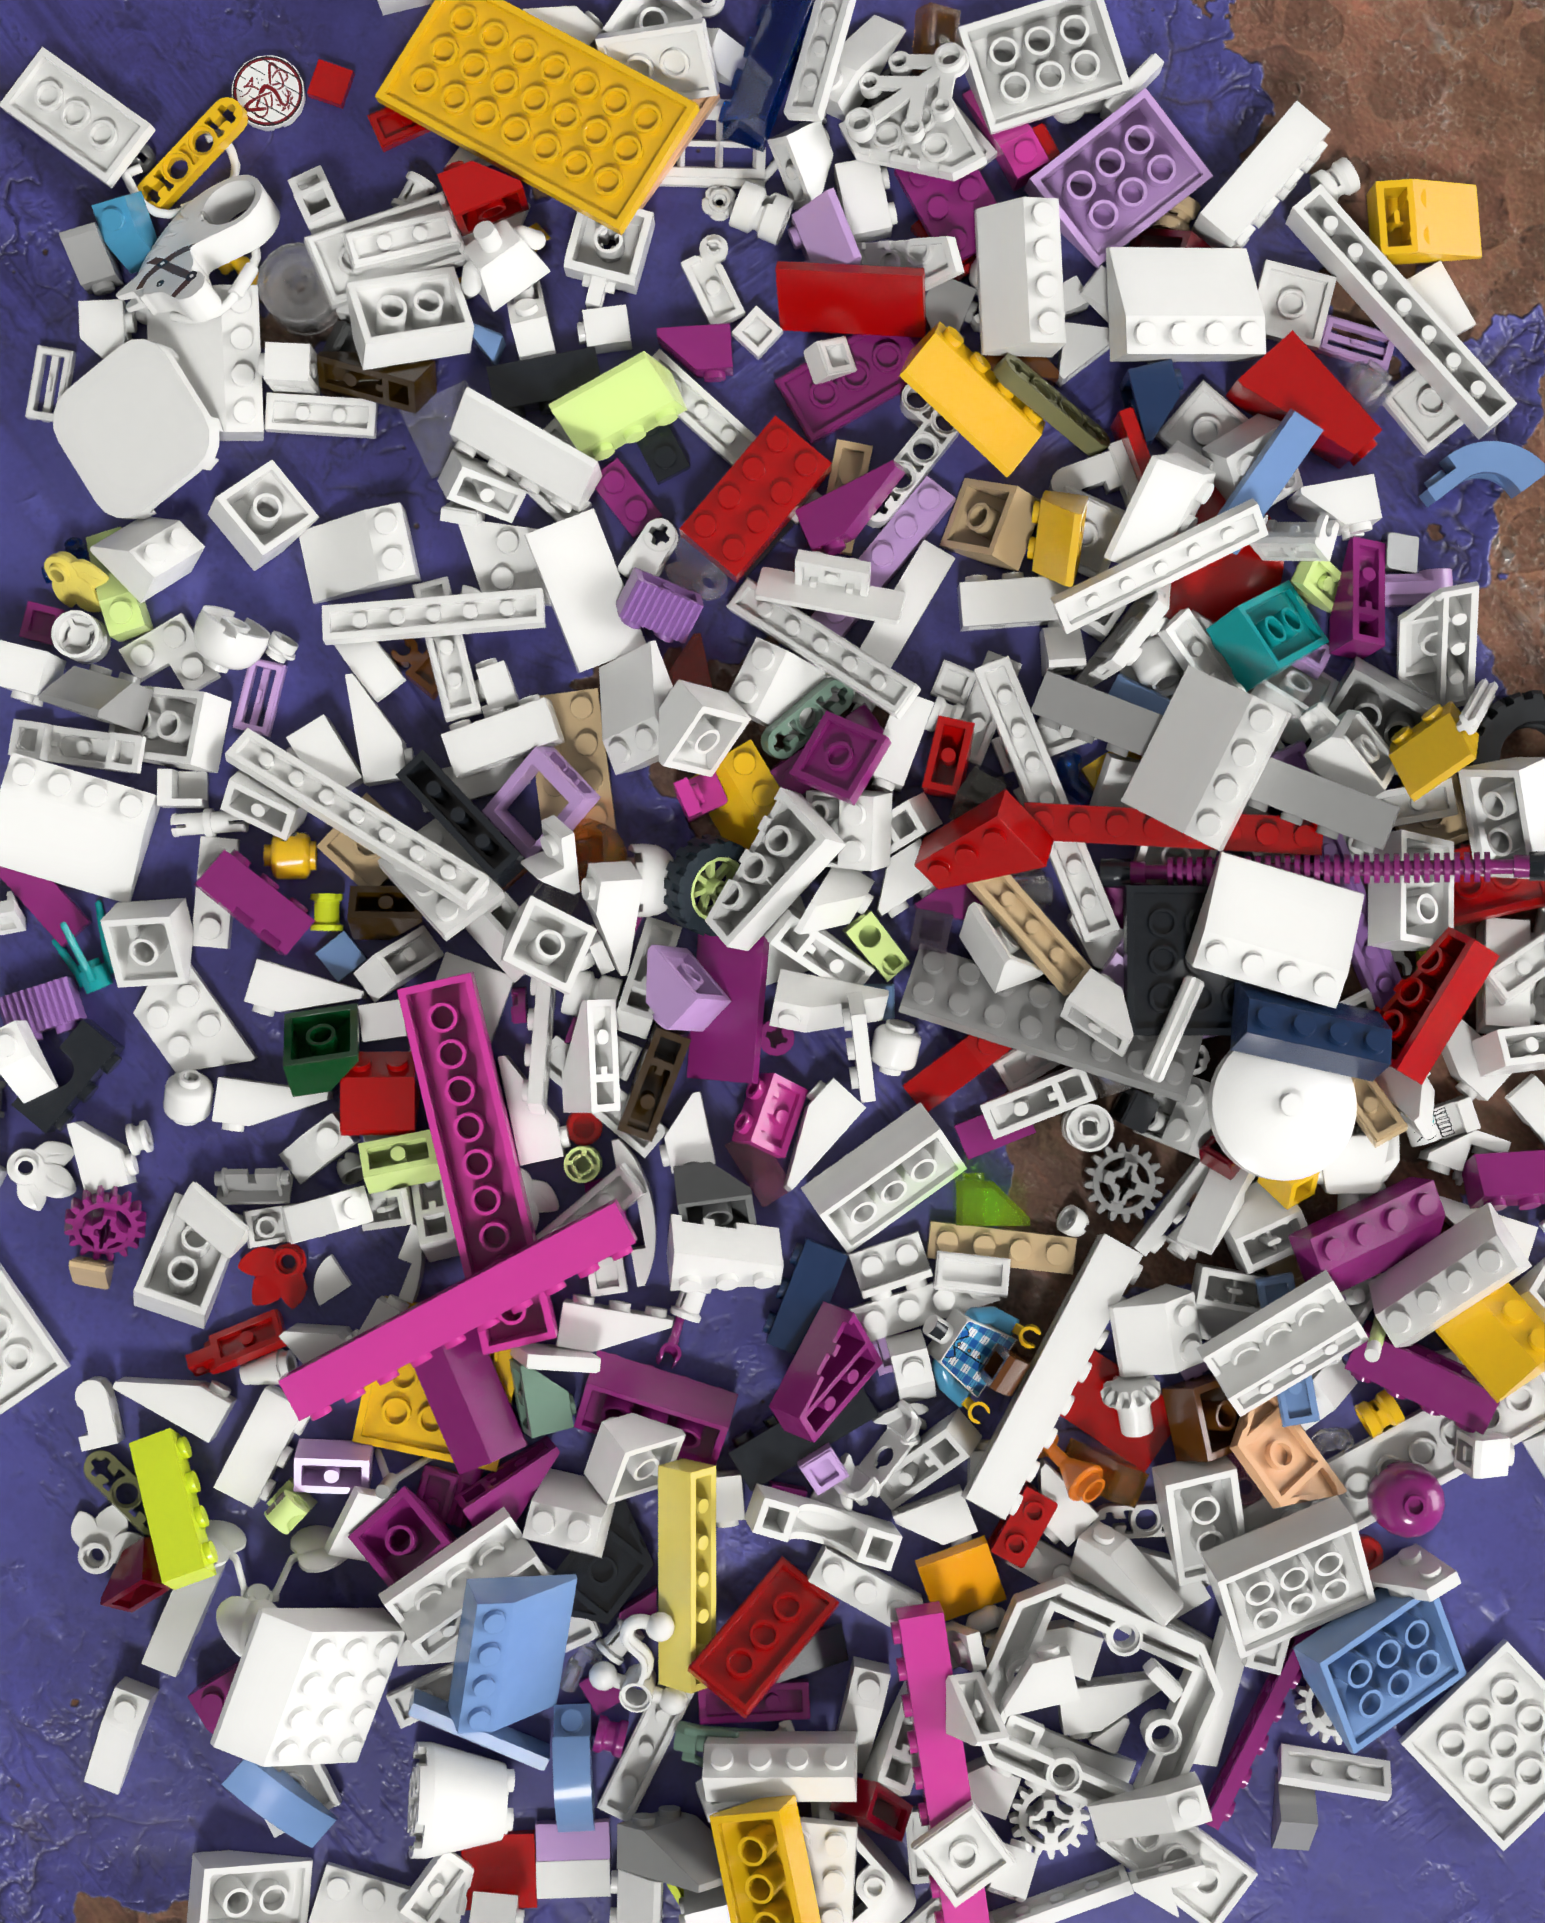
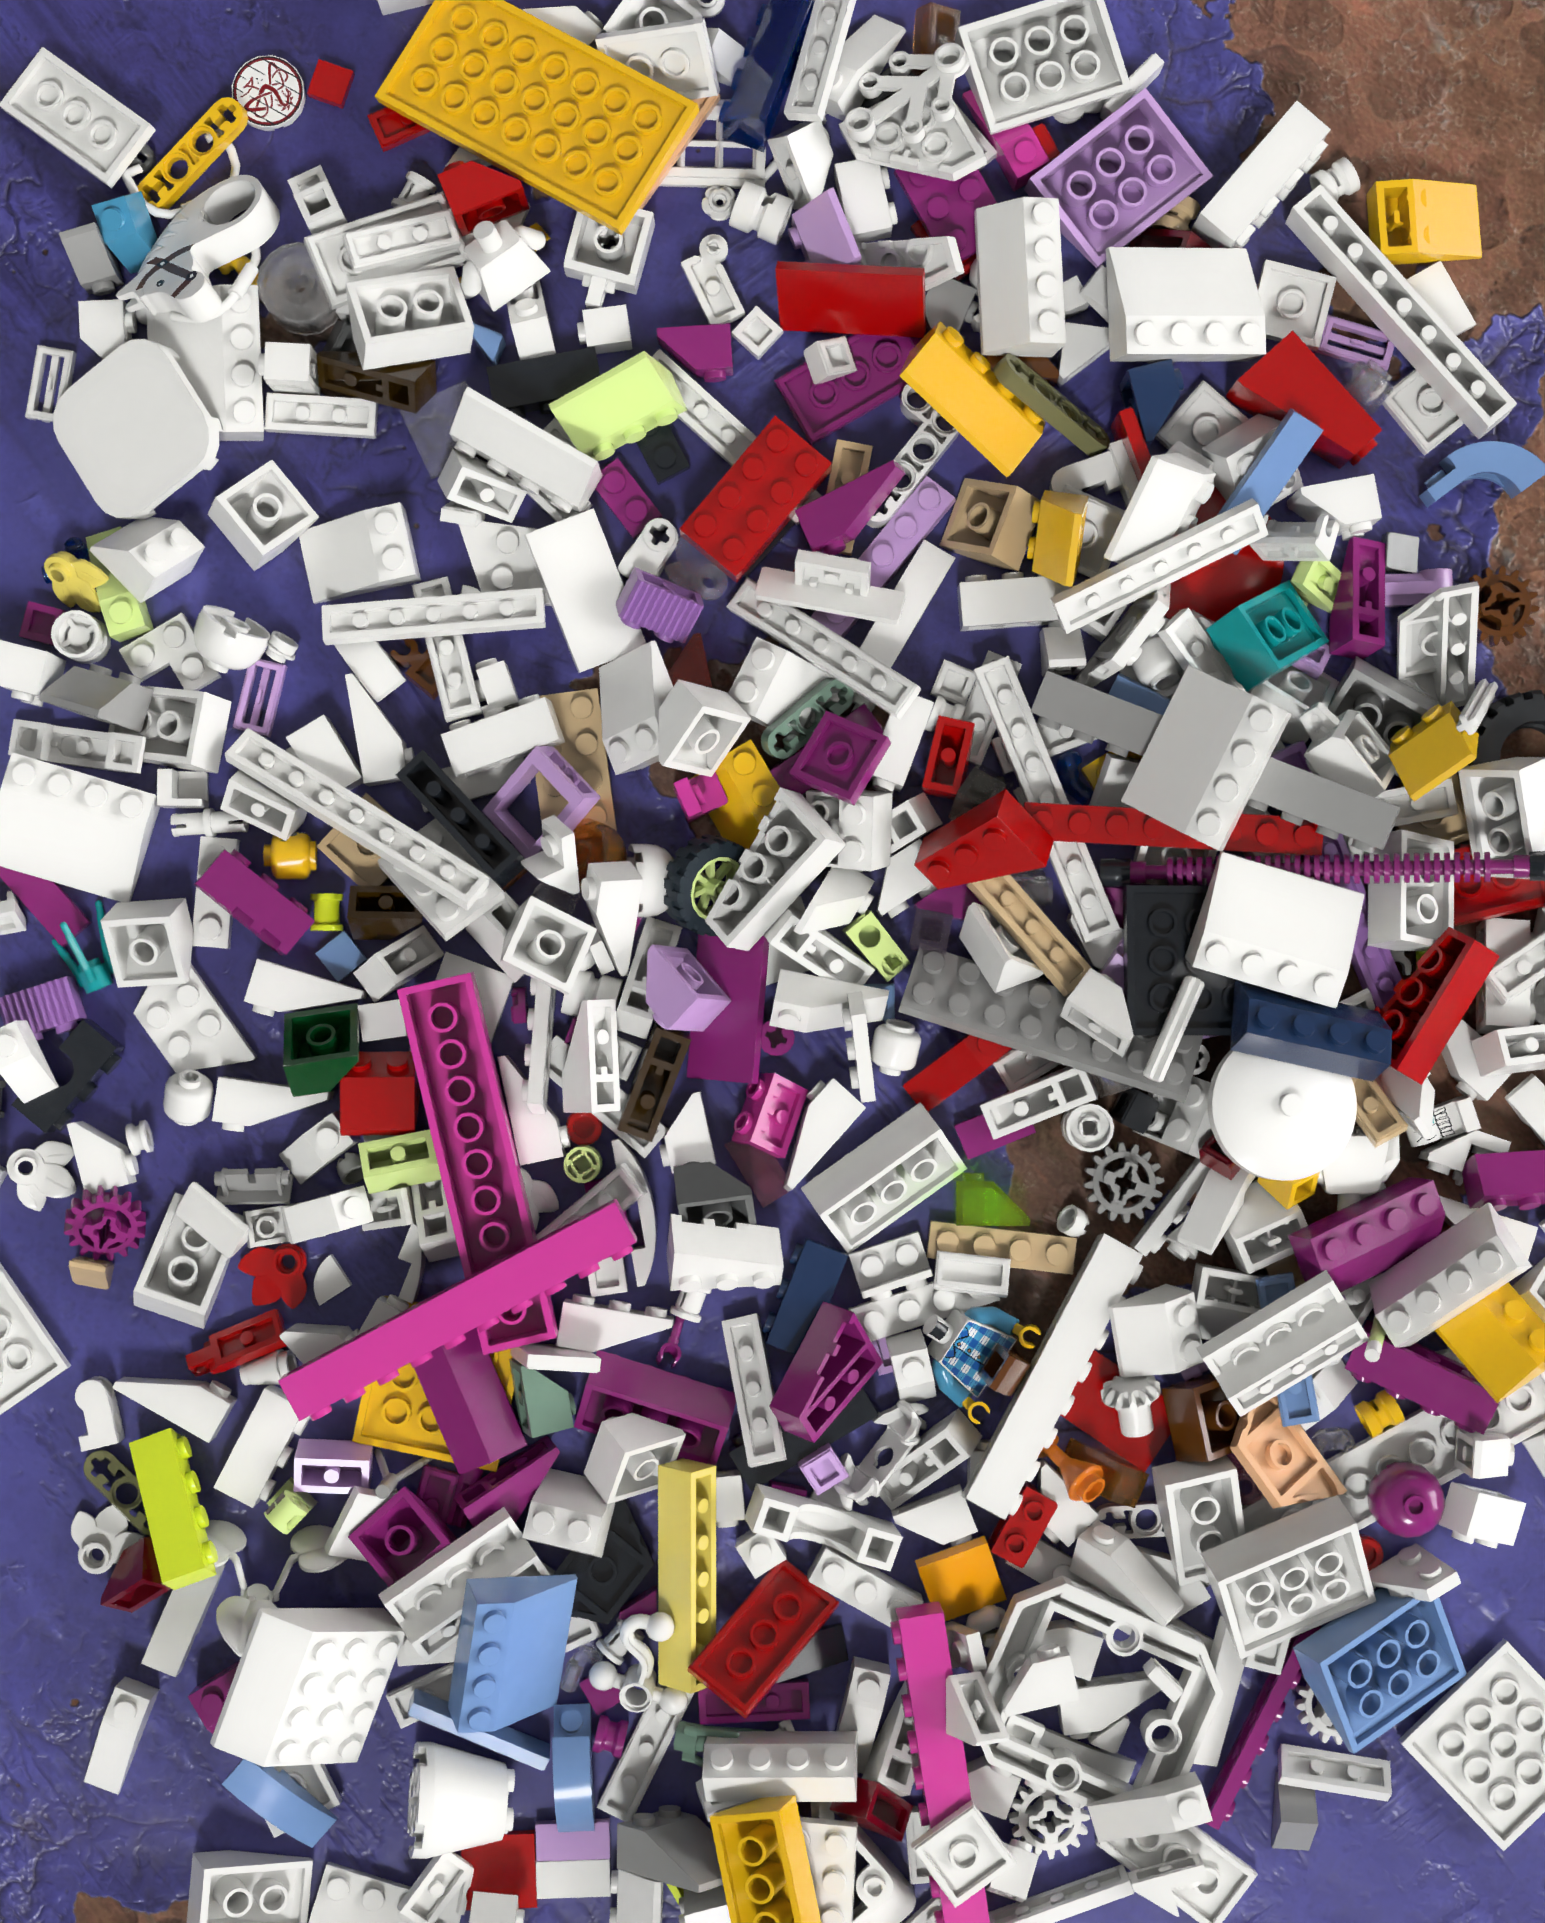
none -> white plate [721,1313,787,1468]
none -> white brick [735,1530,787,1579]
none -> white brick [1439,1482,1526,1549]
none -> reddish brown gear [1469,566,1539,647]

